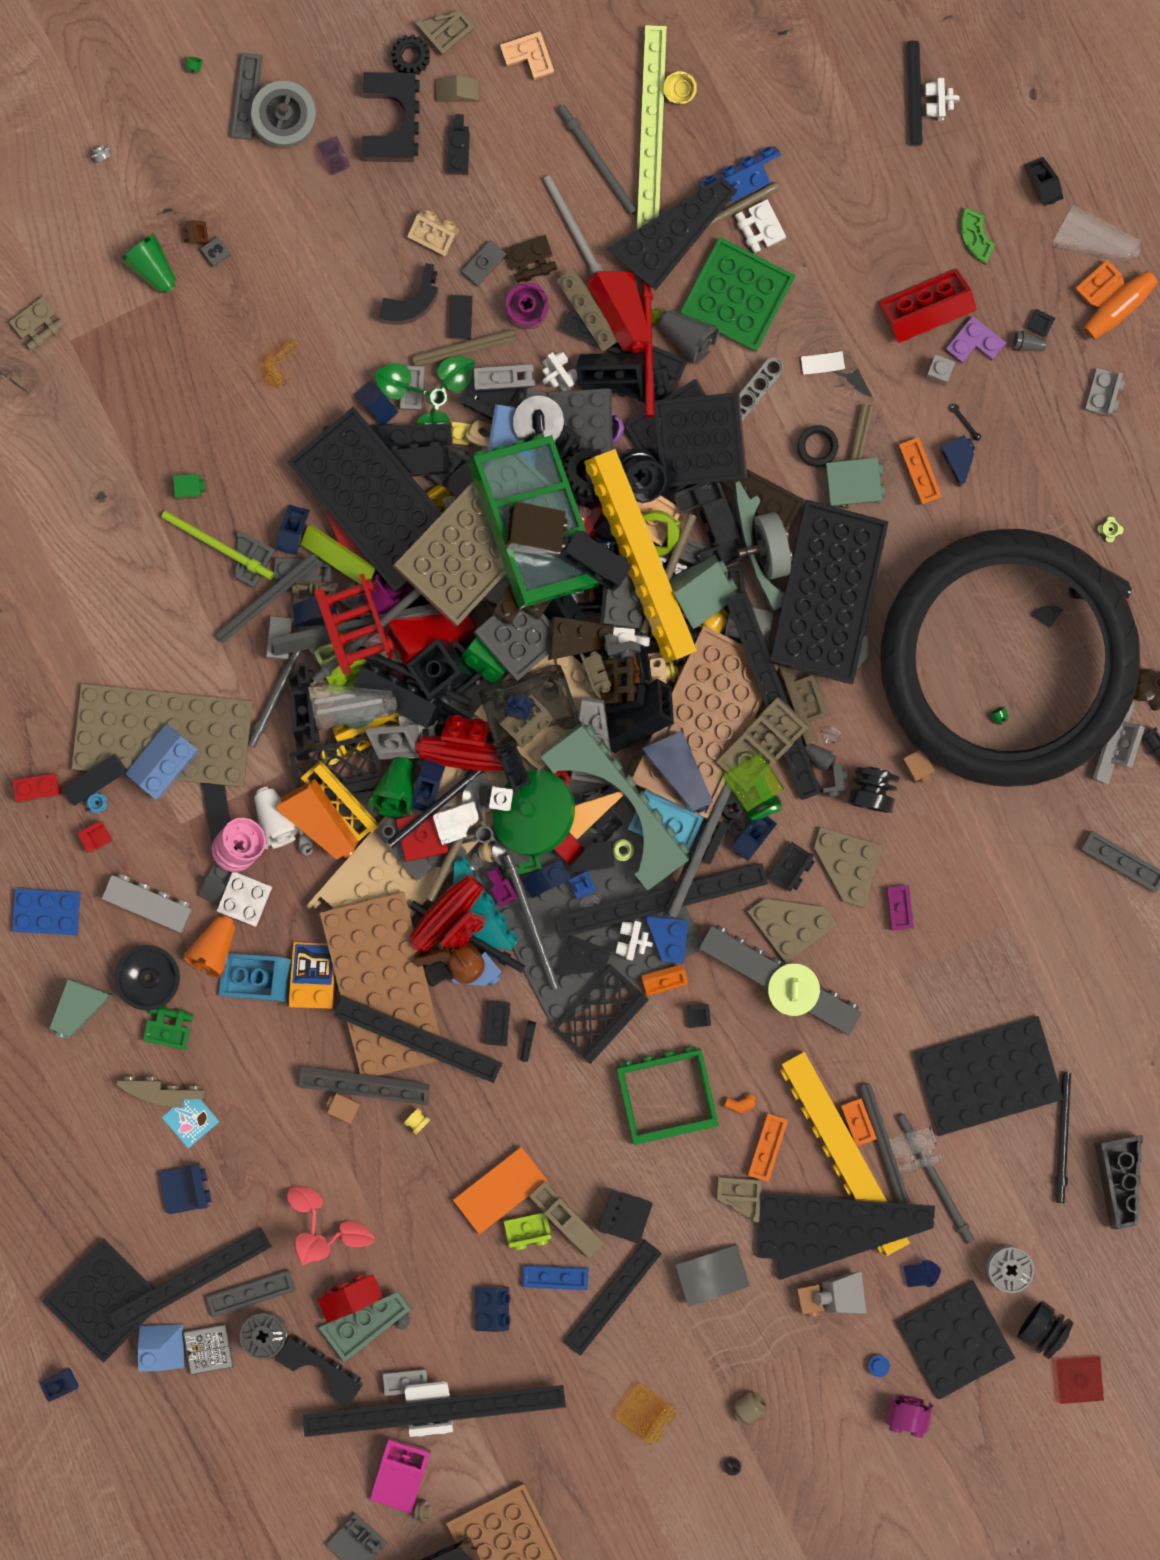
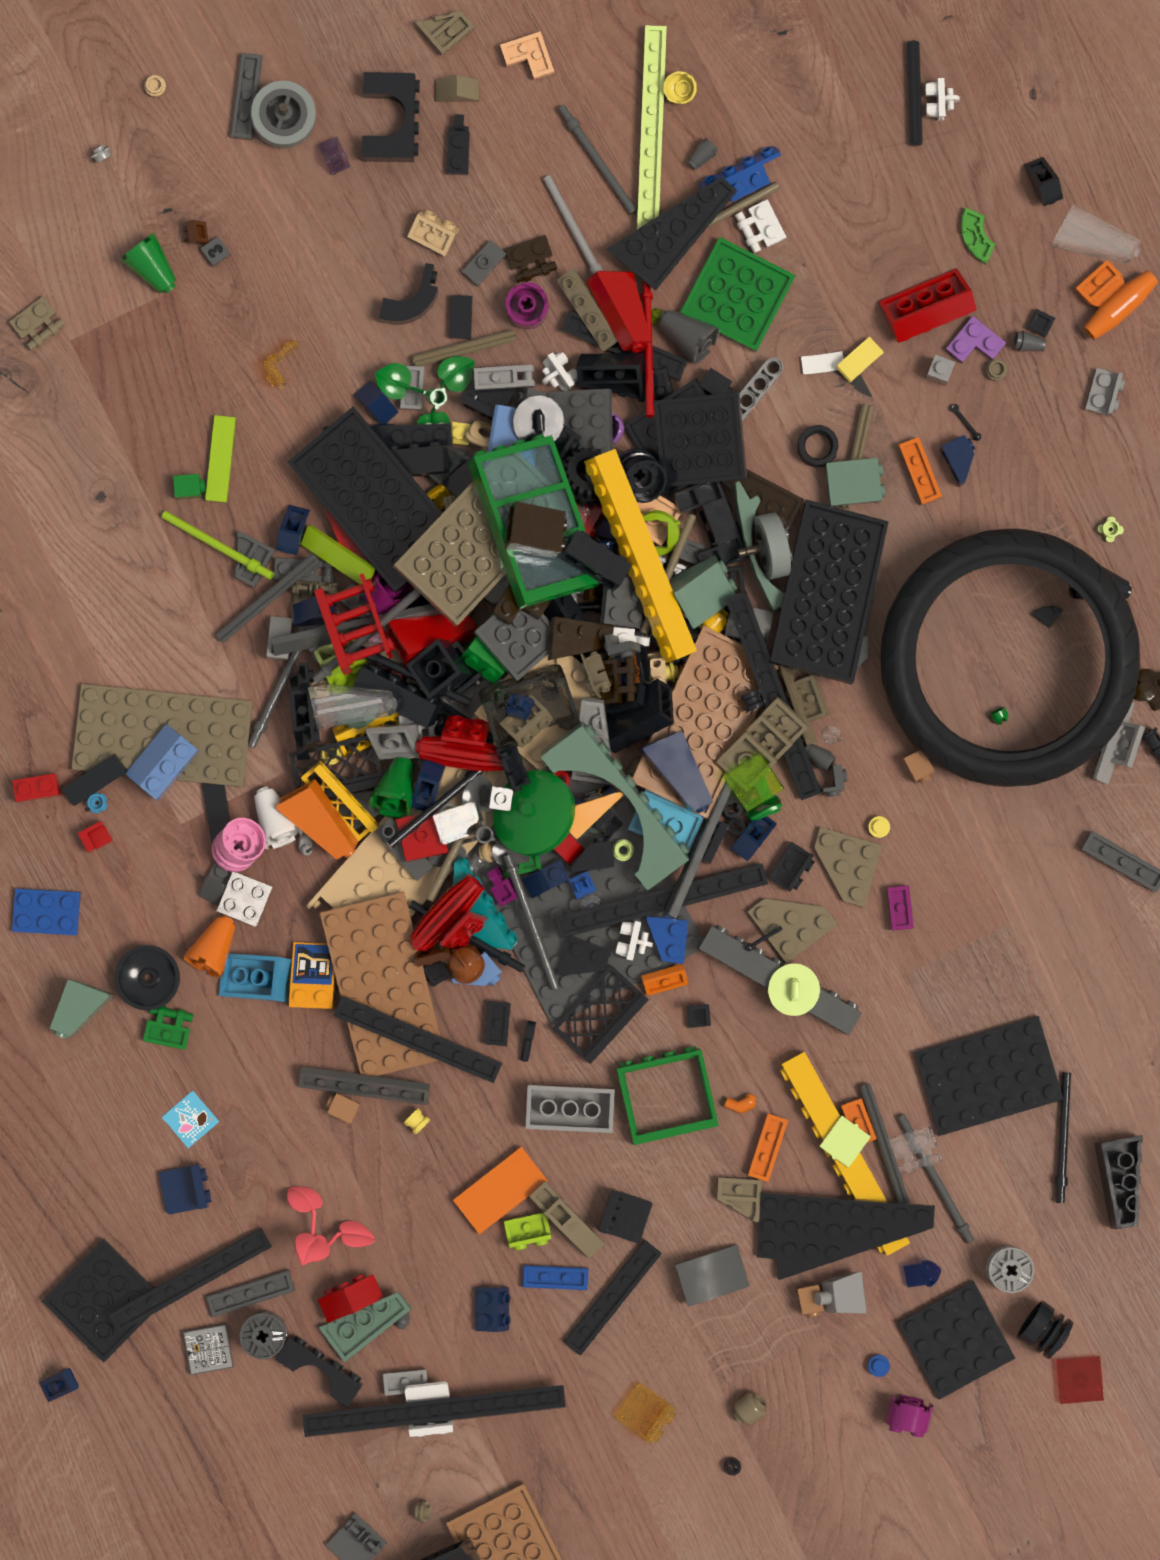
light grey brick [102,873,193,933] -> none
dark tan slope [117,1076,206,1108] -> none
medium blue slope [138,1324,185,1371] -> none
green hinge [185,56,203,74] -> none
dark pink slope [370,1437,431,1513] -> none
black tyre [391,34,430,75] -> none
black wheel [848,767,900,813] -> none
none -> tan plate [144,75,166,97]
none -> lime tile [205,415,236,503]
none -> light grey brick [525,1085,615,1133]
none -> dark grey cone [687,138,718,170]
none -> black brick [700,368,733,395]
none -> black wheel [739,689,766,713]
none -> black hinge [745,926,783,951]
none -> yellowish green piece [820,1115,871,1168]
none -> light yellow slope [836,337,884,383]
none -> light yellow plate [868,816,890,838]
none -> dark tan plate [986,359,1008,381]

